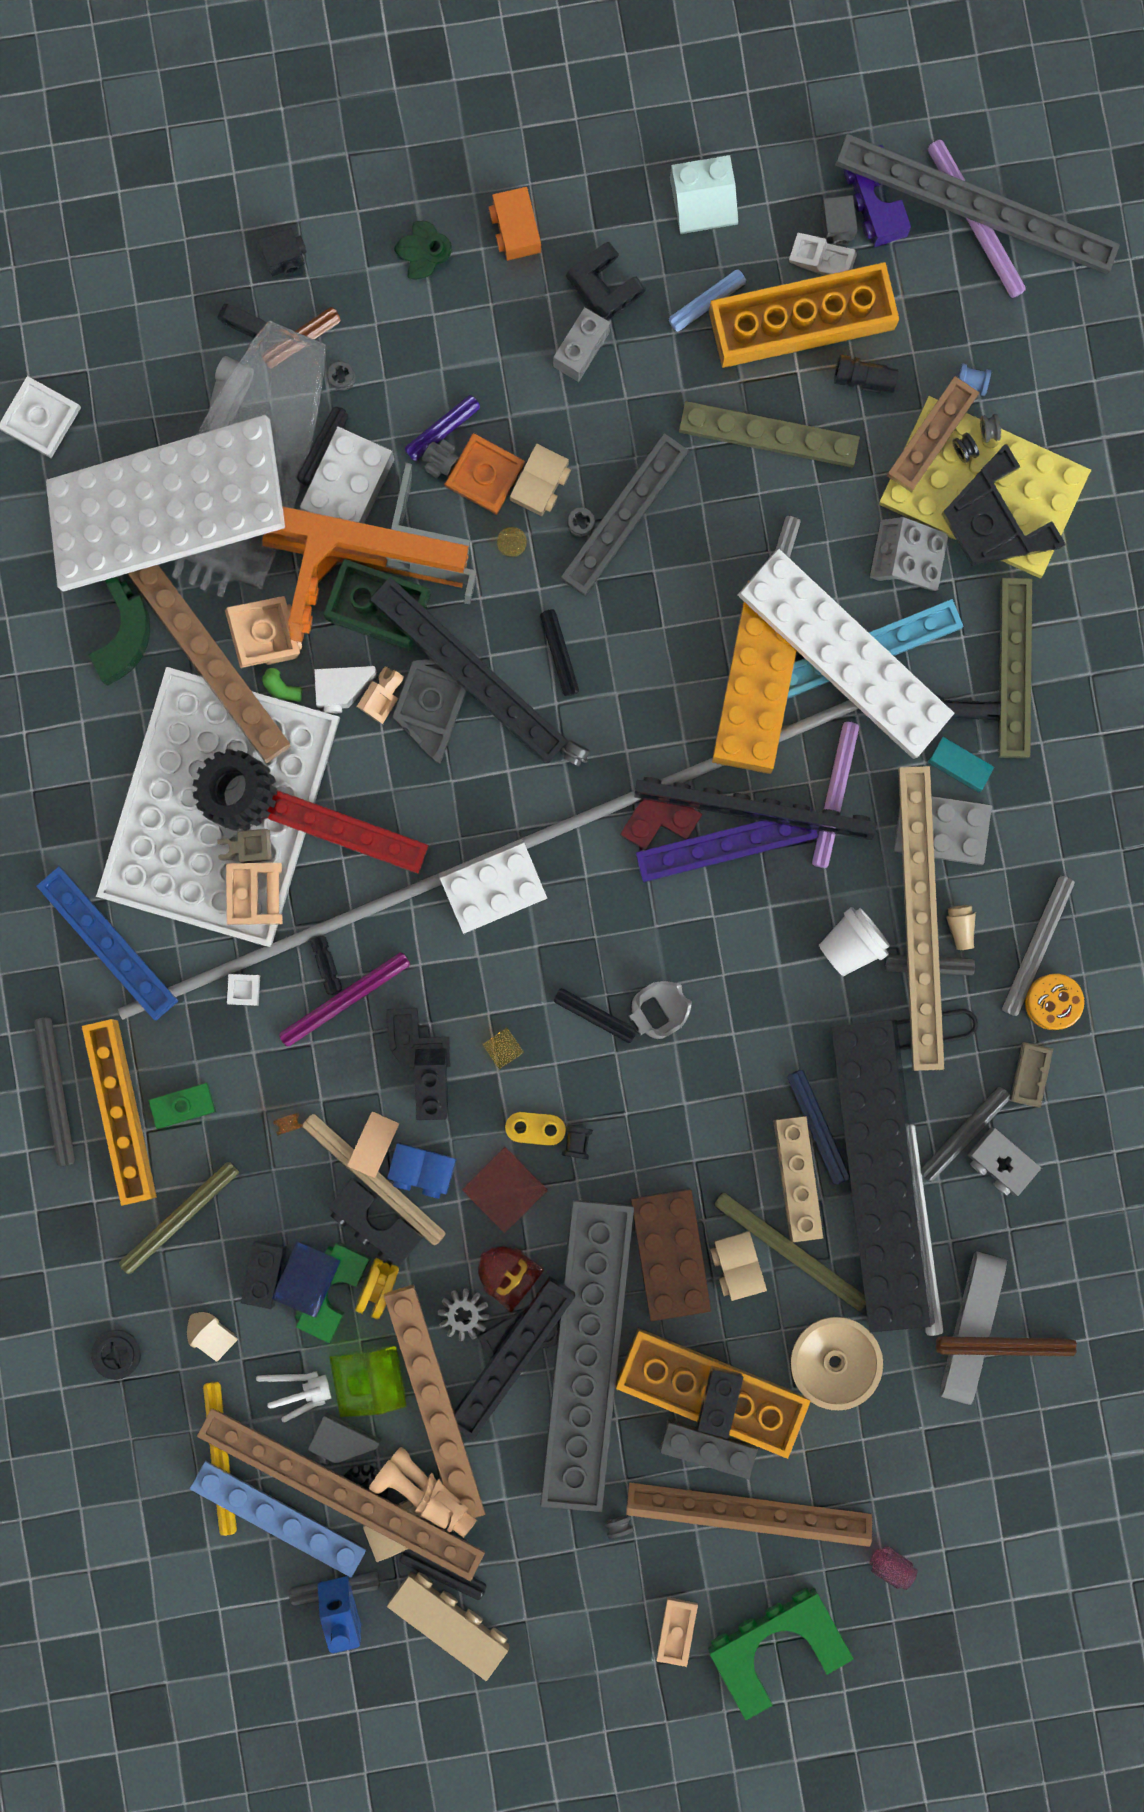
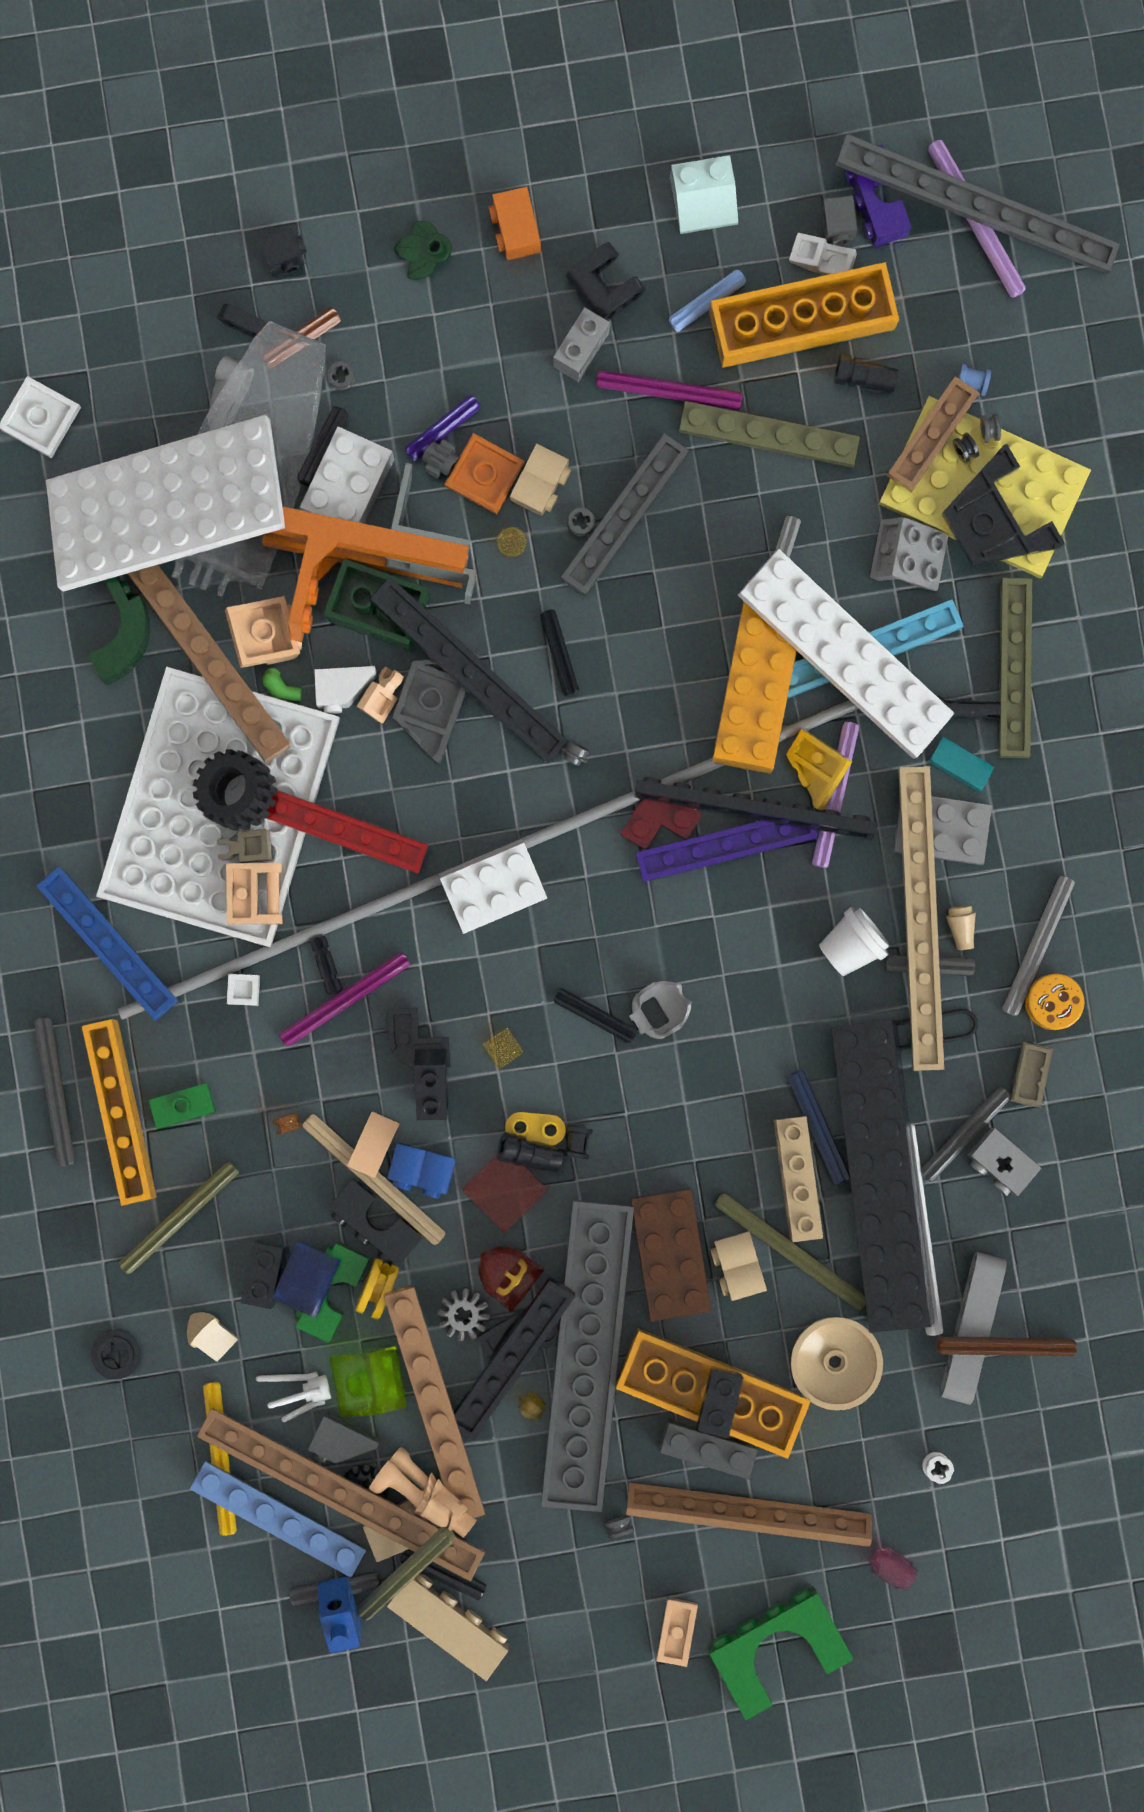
none -> olive axle [357,1527,455,1621]
none -> black axle [497,1132,563,1172]
none -> clear yellow plate [518,1391,547,1420]
none -> magenta axle [596,370,743,409]
none -> yellow wing [786,729,852,810]
none -> white bush [922,1452,954,1484]

